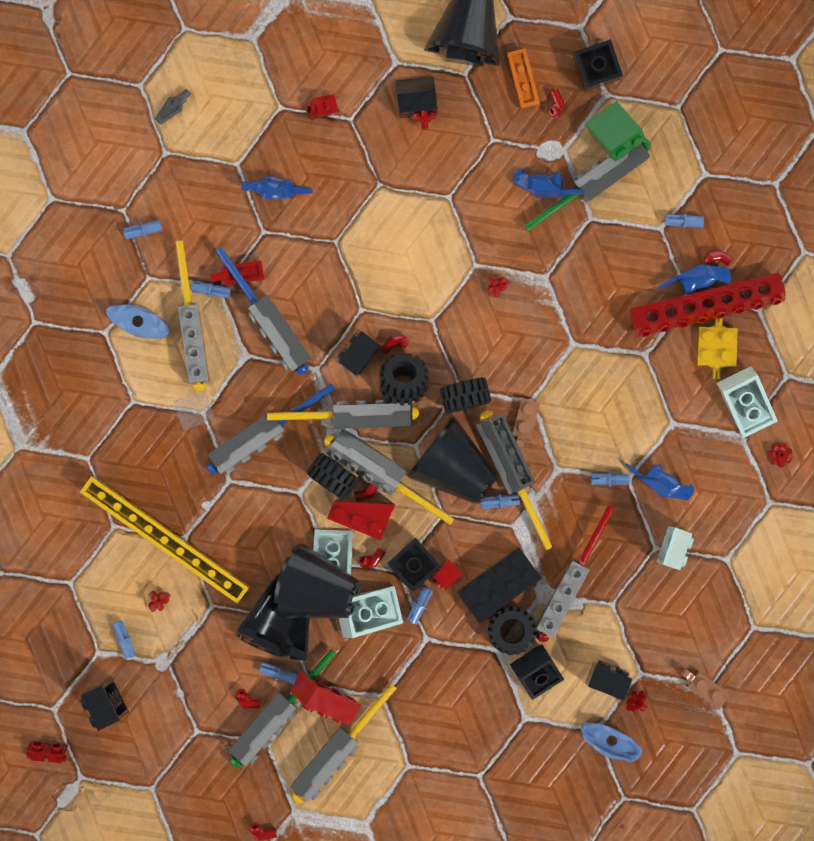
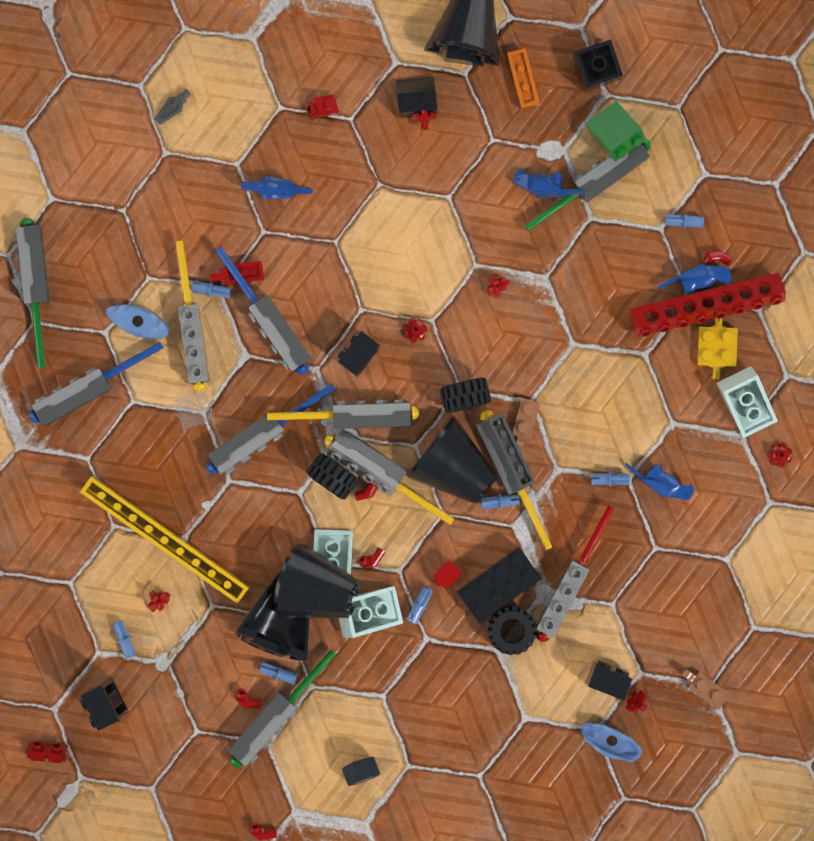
medium blue axle [123,219,163,239] -> none
red wedge [290,671,362,725] -> none
piece [290,684,397,804] -> none
red wedge [327,501,395,540] -> none
red arm [380,335,409,354] -> none
black tyre [380,352,428,406] -> none
black brick [387,537,441,592] -> none
black slope [509,644,565,700] -> none
red arm [548,89,565,118] -> none
light aqua slope [656,526,694,570] -> none
none -> piece [14,218,50,369]
none -> piece [28,342,164,426]
none -> black wheel [342,757,380,786]
none -> red plant [402,318,428,343]

